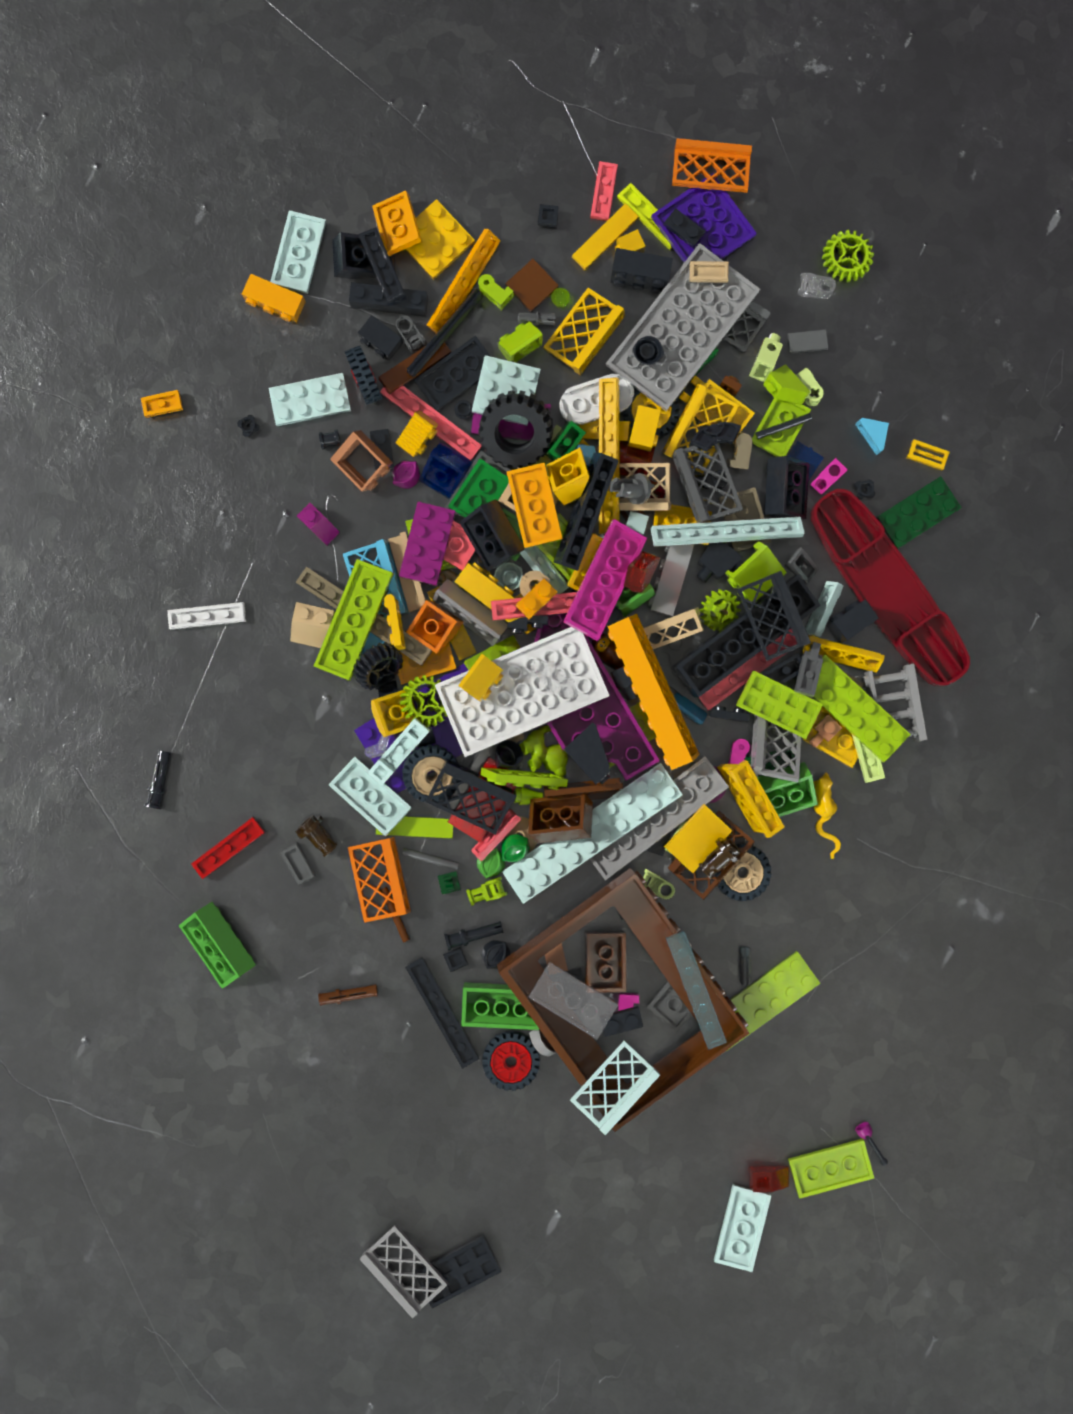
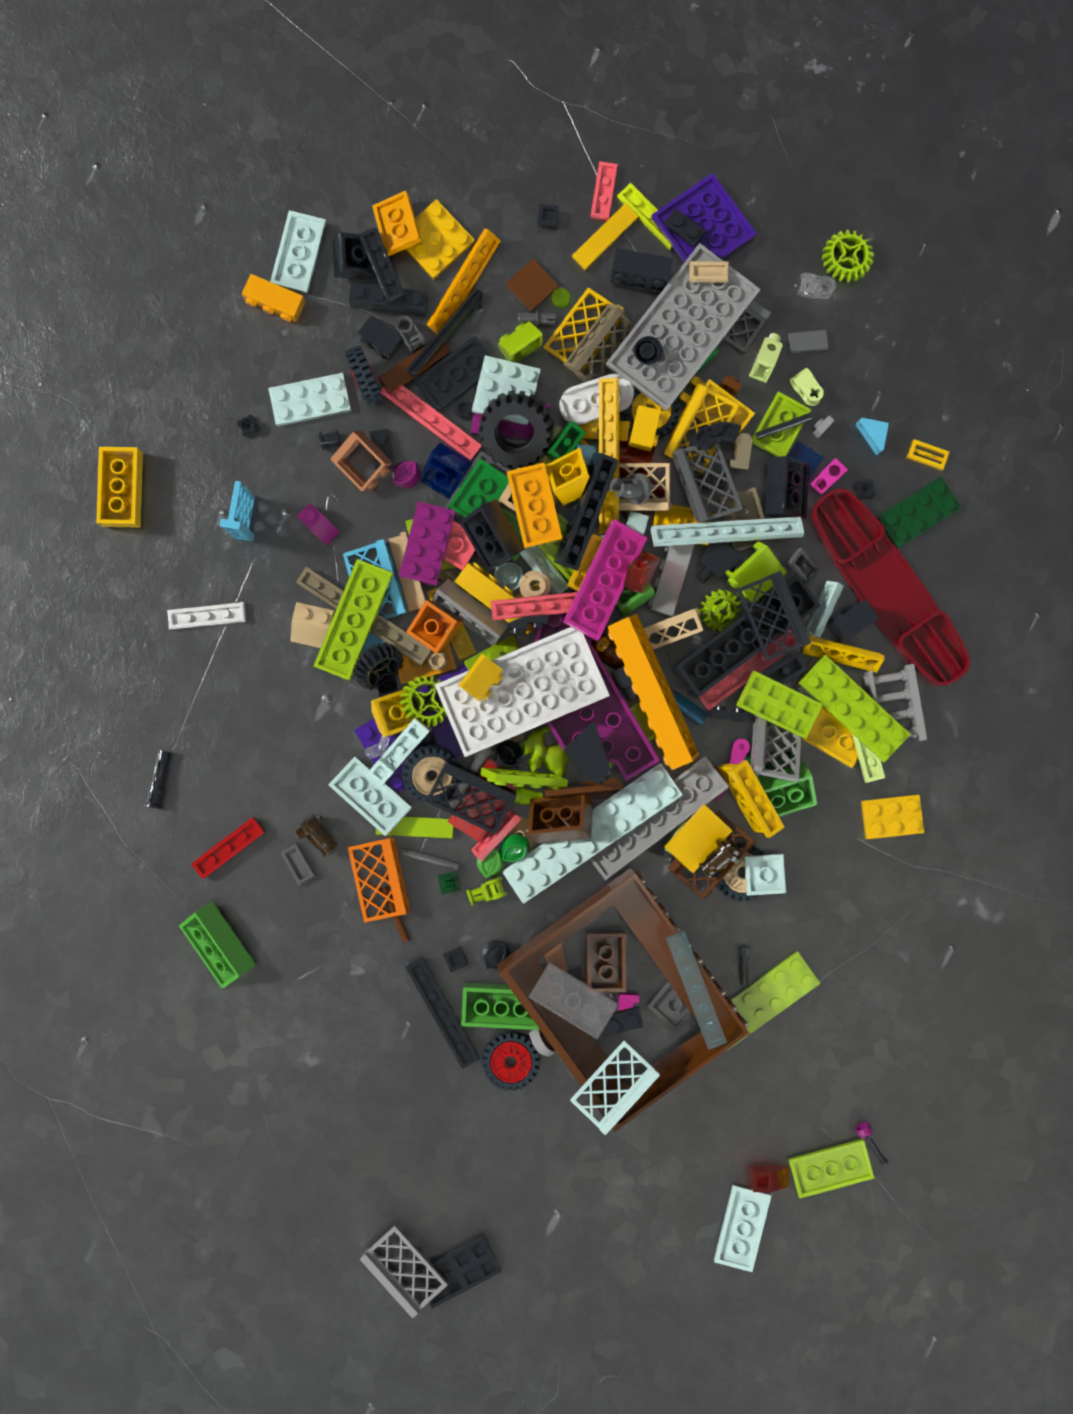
light orange plate [141,390,183,418] -> none
reddish brown pin [318,984,378,1006] -> none
yellow hinge [384,594,406,650] -> none
yellow brick [395,411,438,457] -> none
black pin [444,921,504,951] -> none
lime leg [478,274,514,311] -> none
light orange plate [516,579,558,619] -> none
yellow brick [615,229,646,253] -> none
yellowish green piece [643,869,675,899] -> none
orange fence [672,138,752,193] -> none
lime slope [763,364,810,405] -> none
dark grey hinge [794,642,823,697] -> none
nougat plate [809,714,842,747] -> none
yellow animal [813,773,841,859] -> none
none -> yellow brick [96,447,143,528]
none -> medium azure fence [220,481,255,542]
none -> tan plate [428,652,447,670]
none -> dark tan fence [564,304,635,383]
none -> light aqua tile [744,854,786,896]
none -> light grey plate [813,416,834,438]
none -> yellow plate [861,795,924,839]

